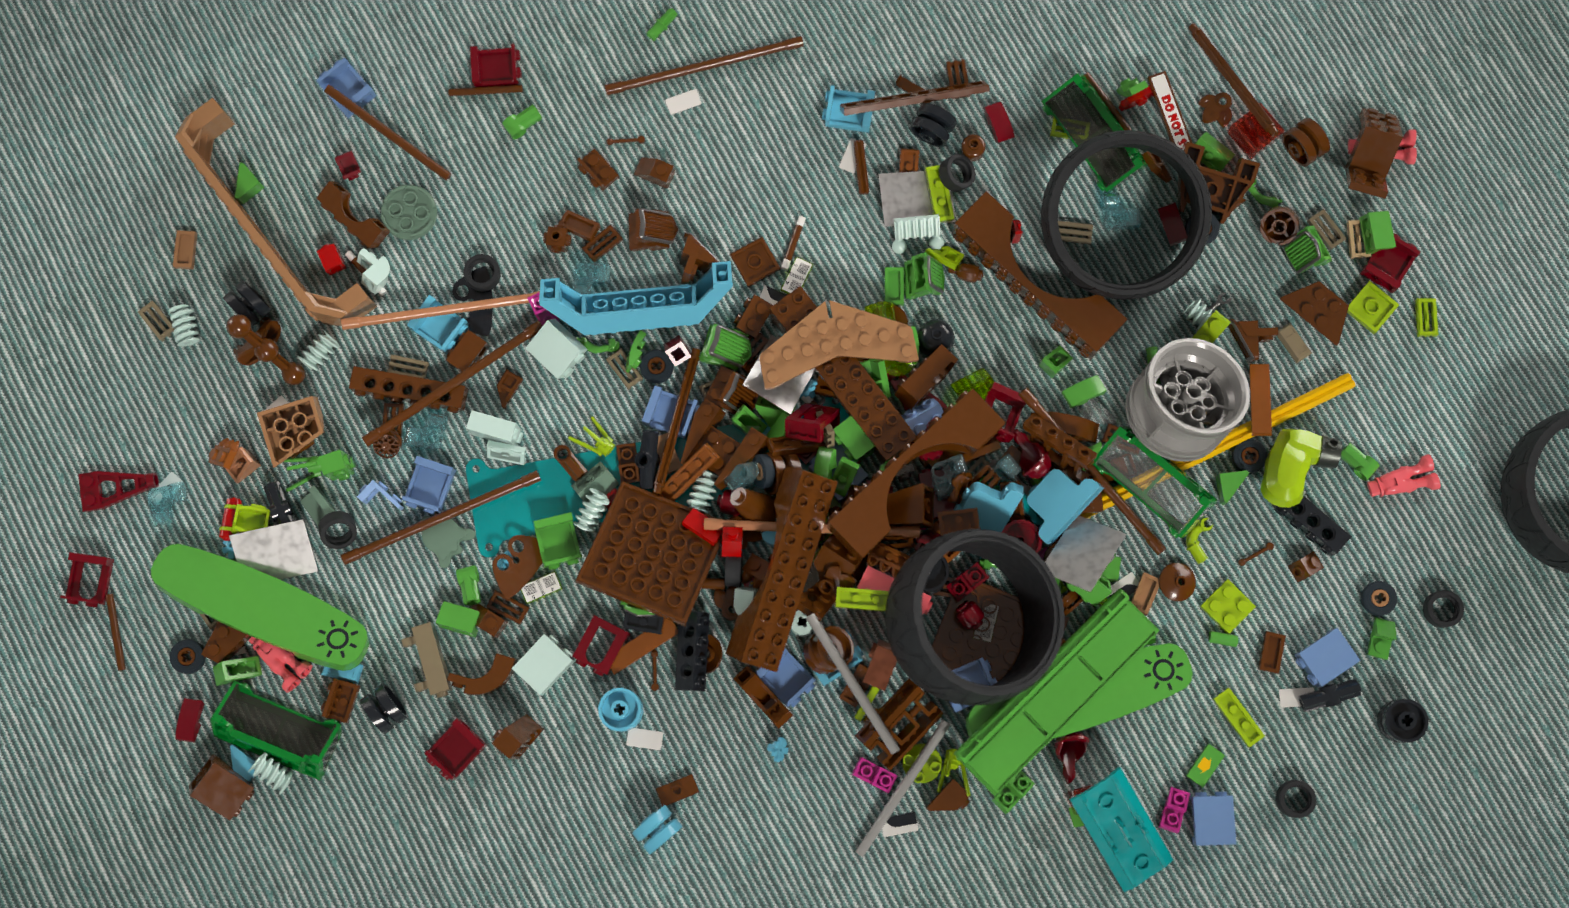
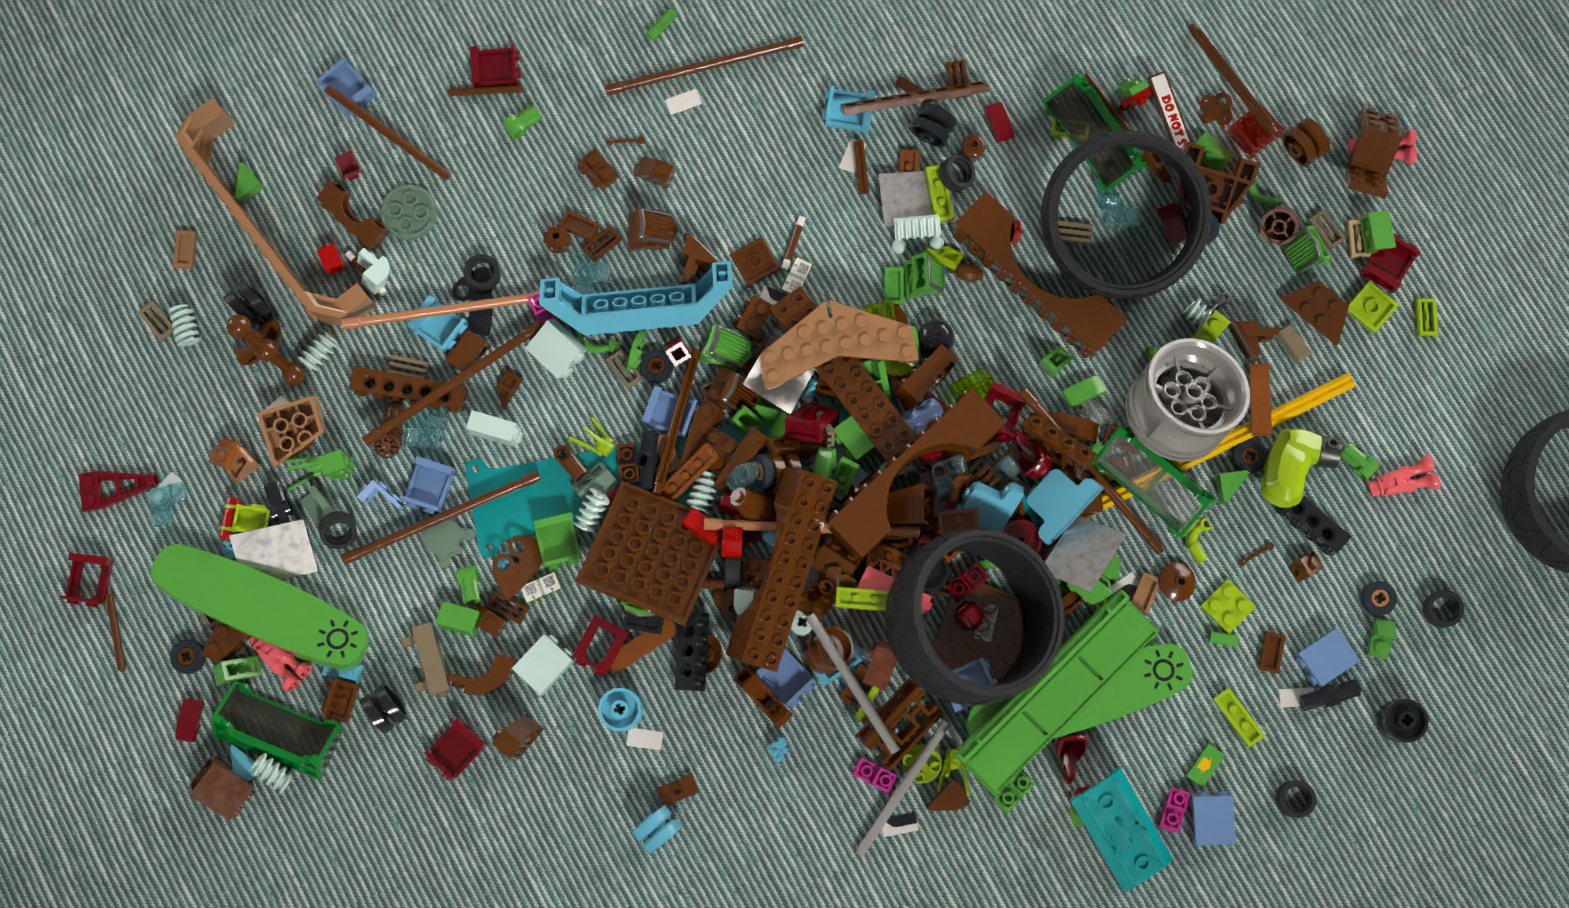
light aqua tile [487,440,526,465] -> none
reddish brown hinge [651,650,659,691] -> none

